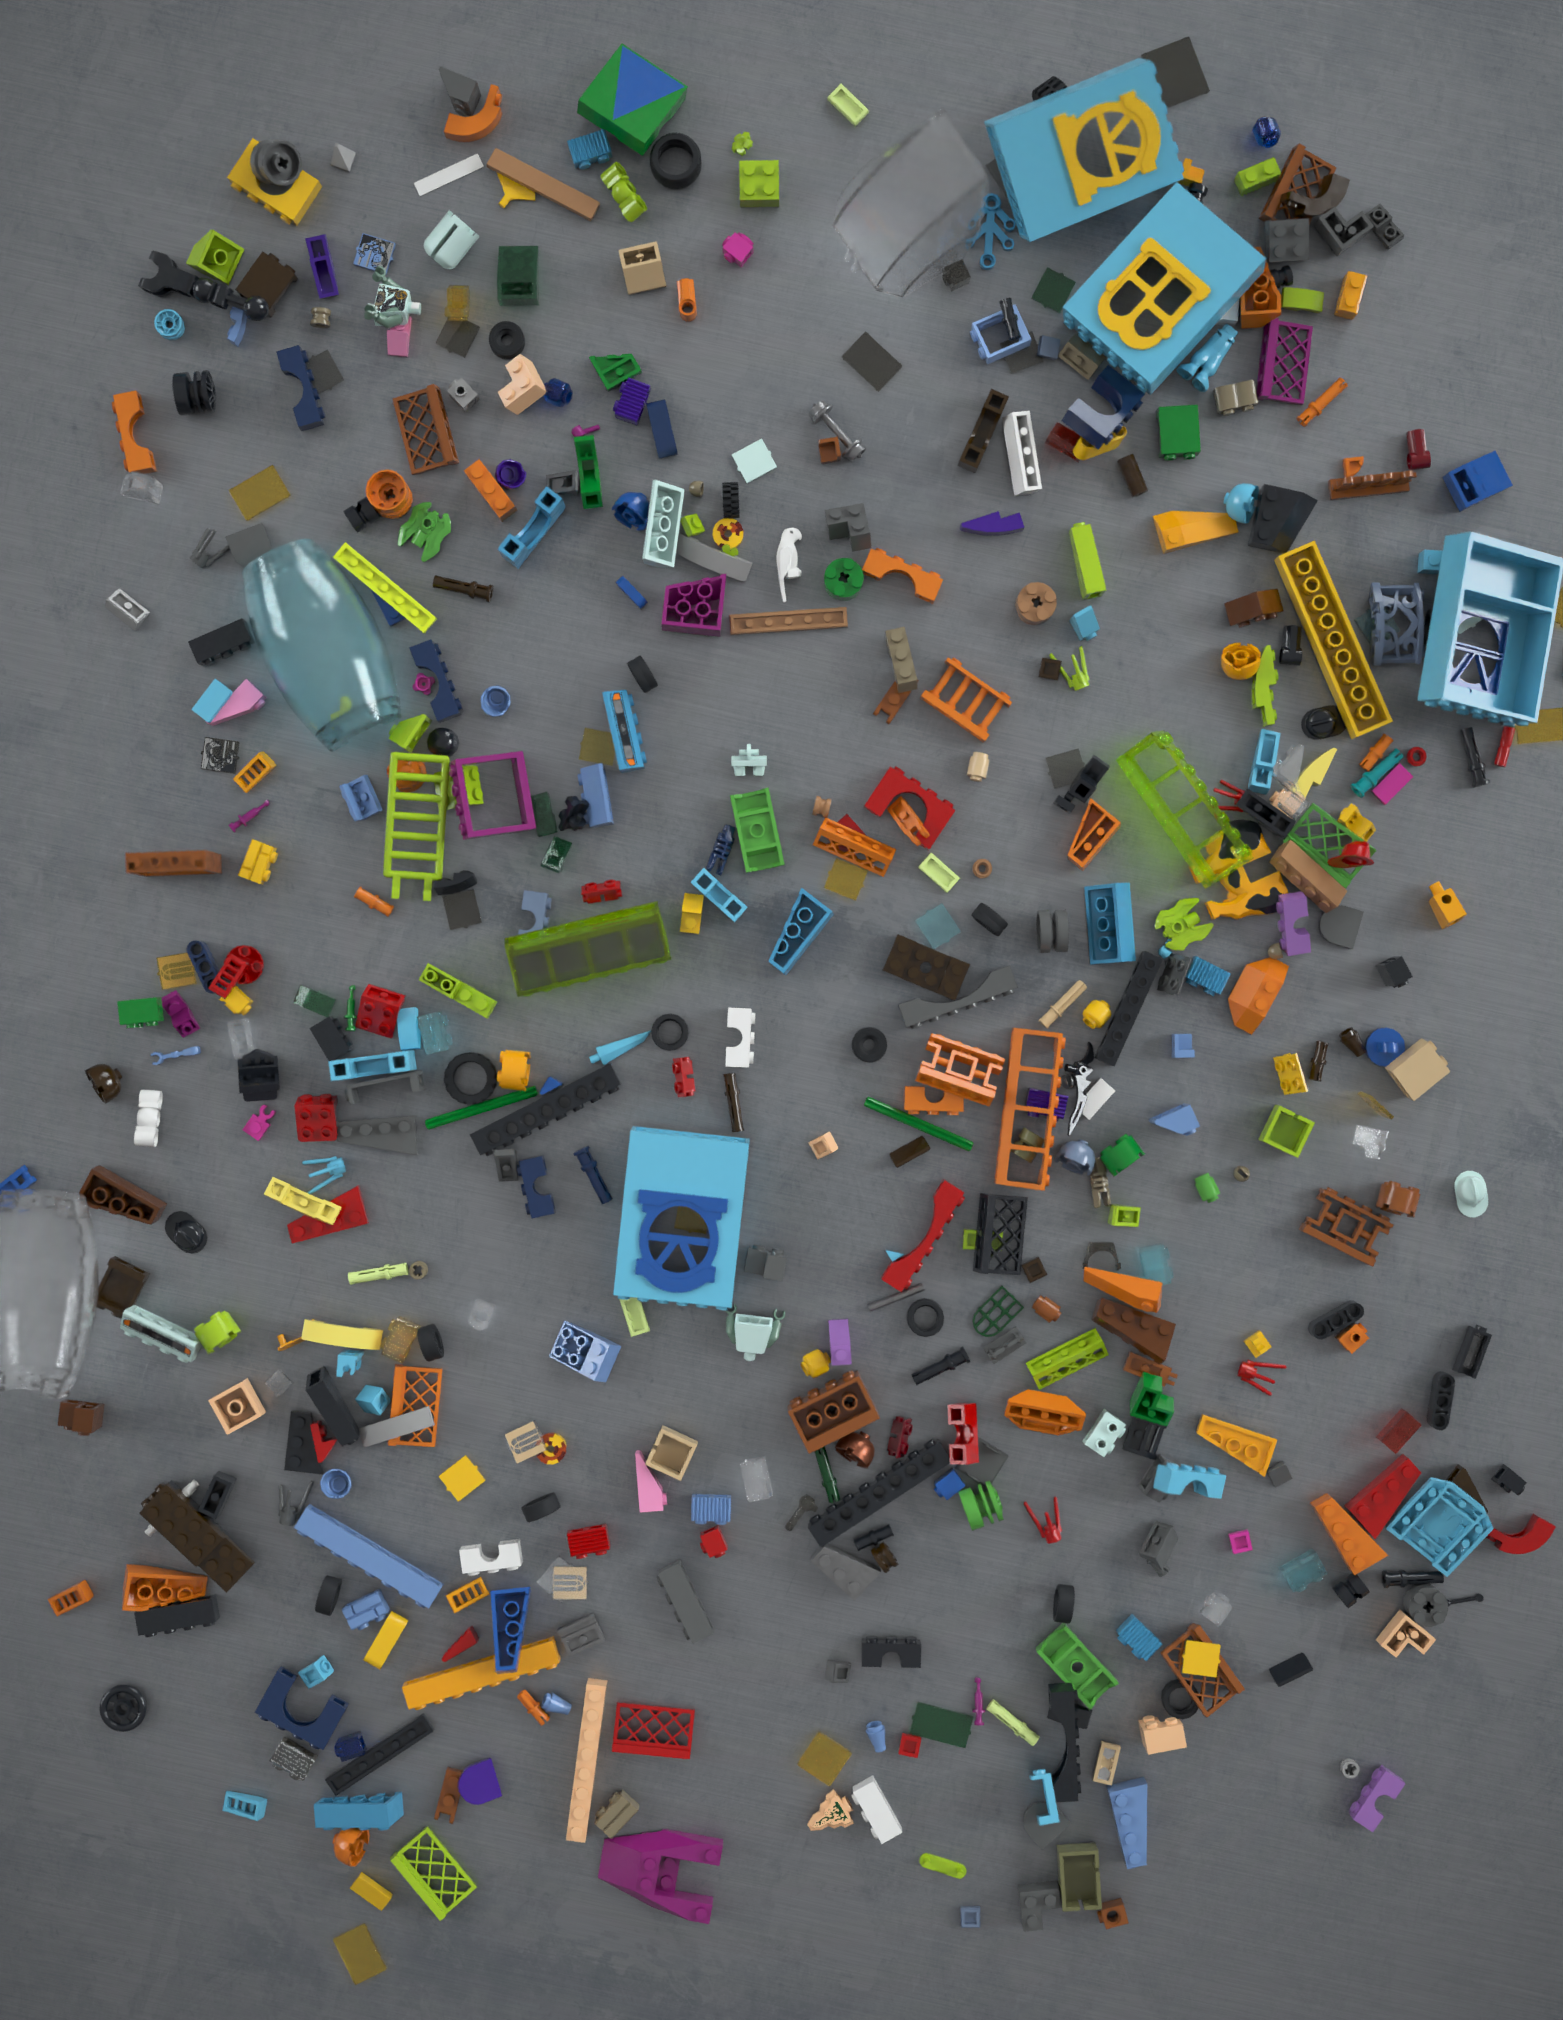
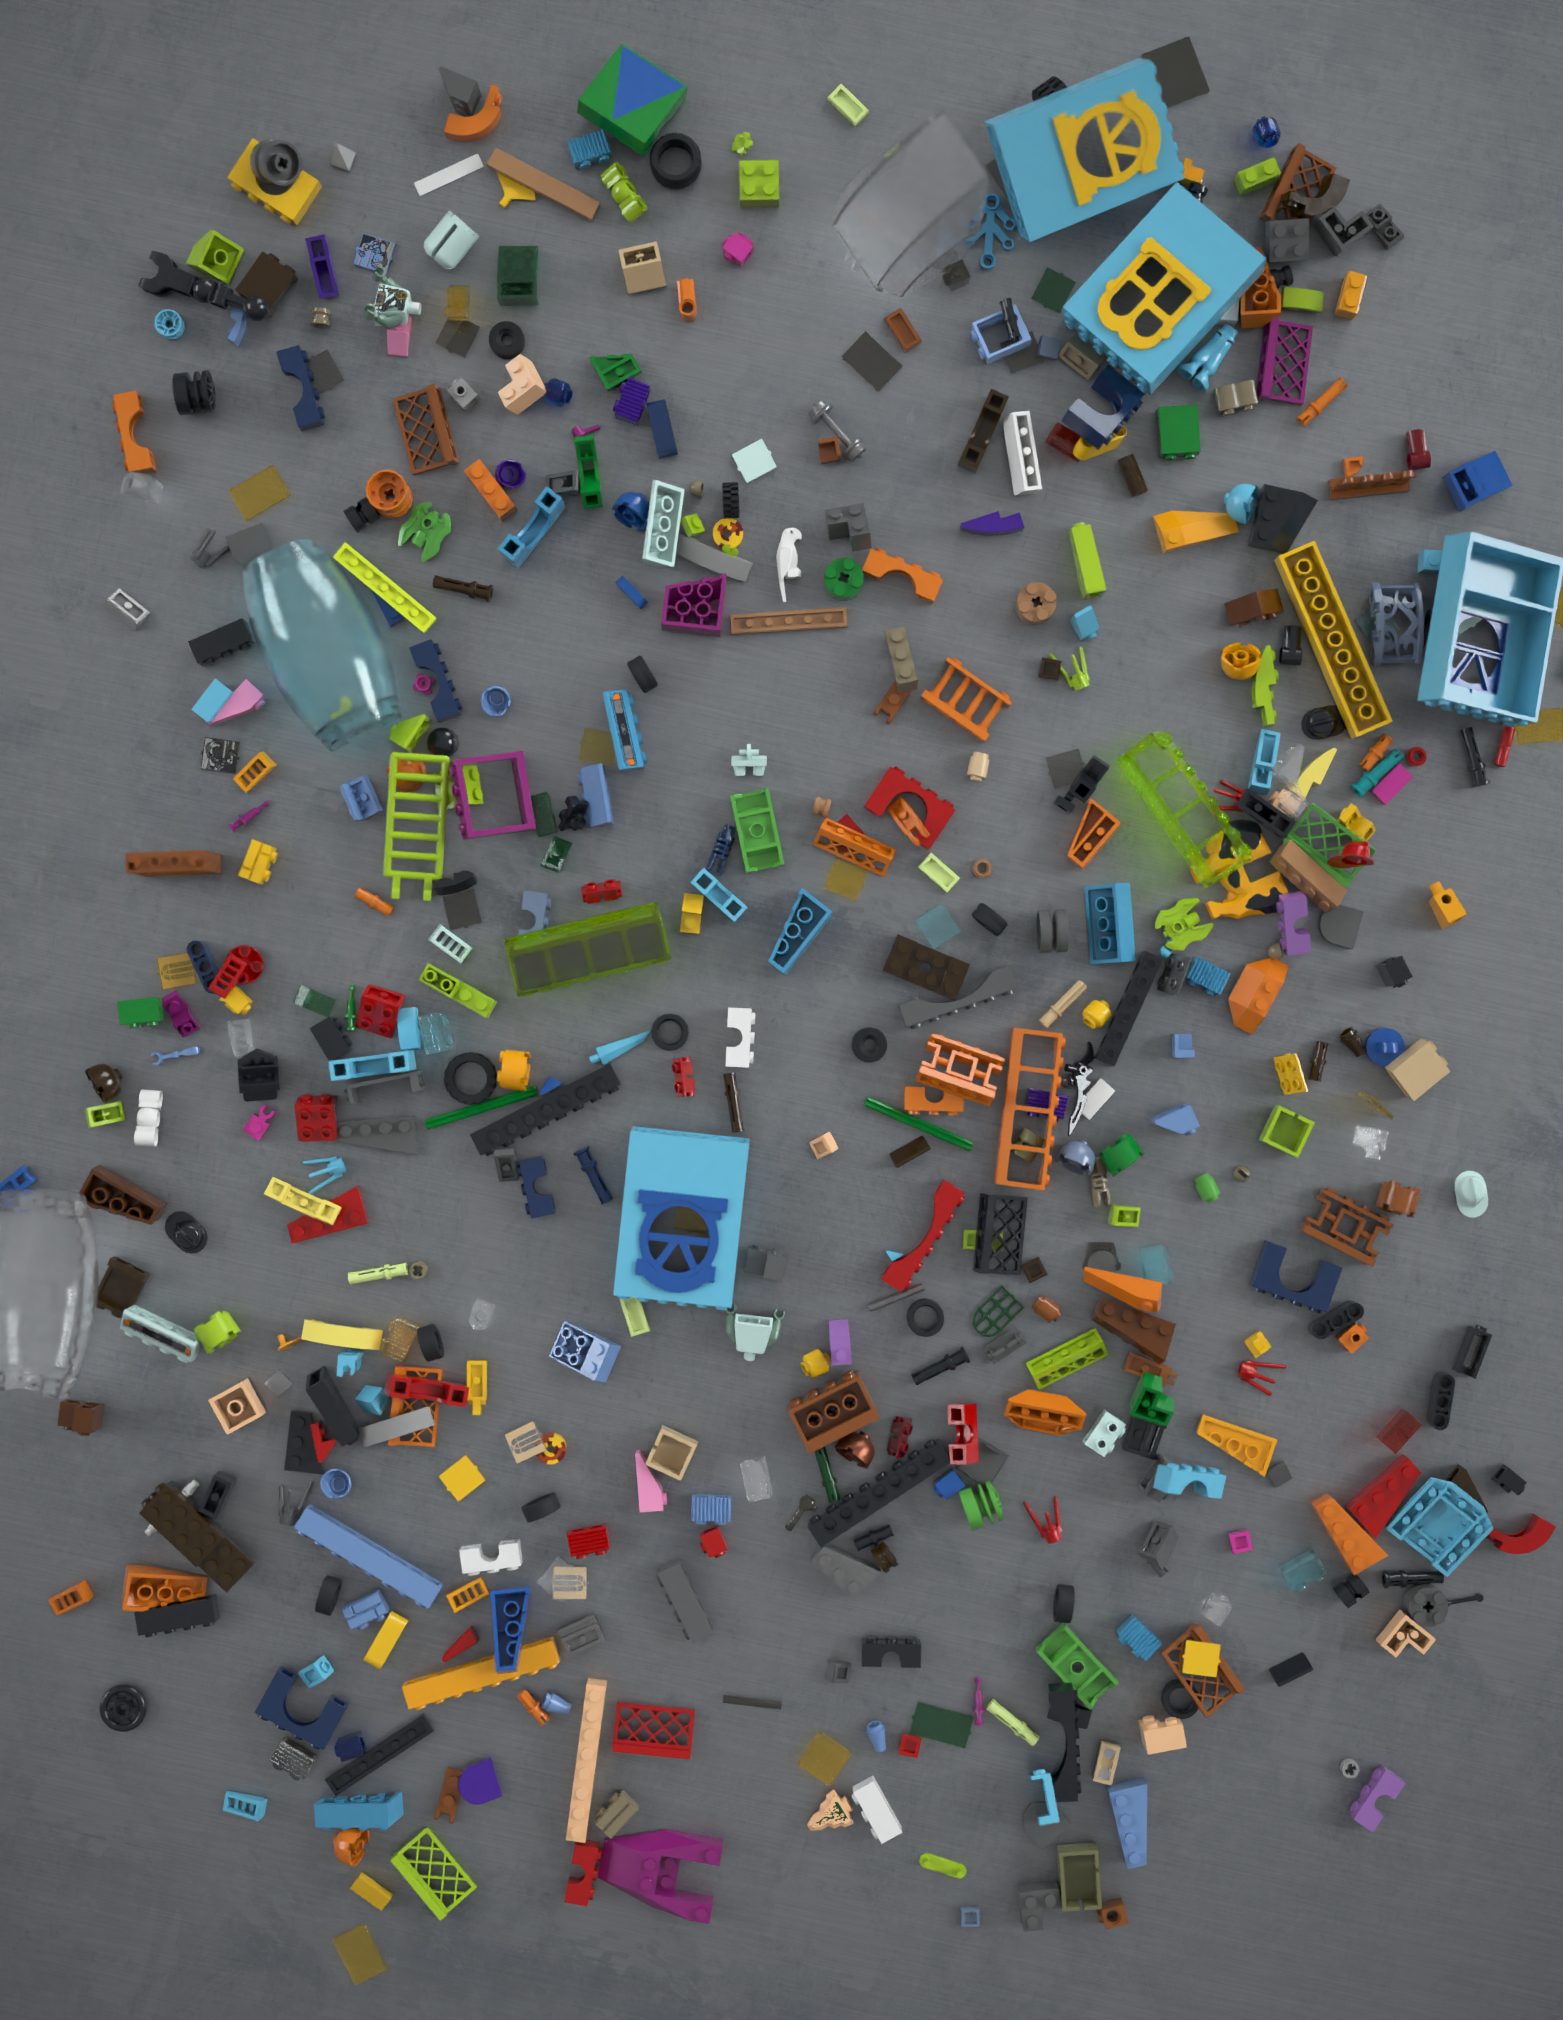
none -> lime slope [85,1101,125,1128]
none -> red arch [384,1372,469,1407]
none -> light aqua slope [428,924,472,964]
none -> yellow hinge [467,1360,487,1415]
none -> red arch [564,1840,602,1907]
none -> clear smoke bar [723,1695,782,1709]
none -> dark orange tile [884,308,922,353]
none -> dark blue arch [1249,1240,1342,1314]

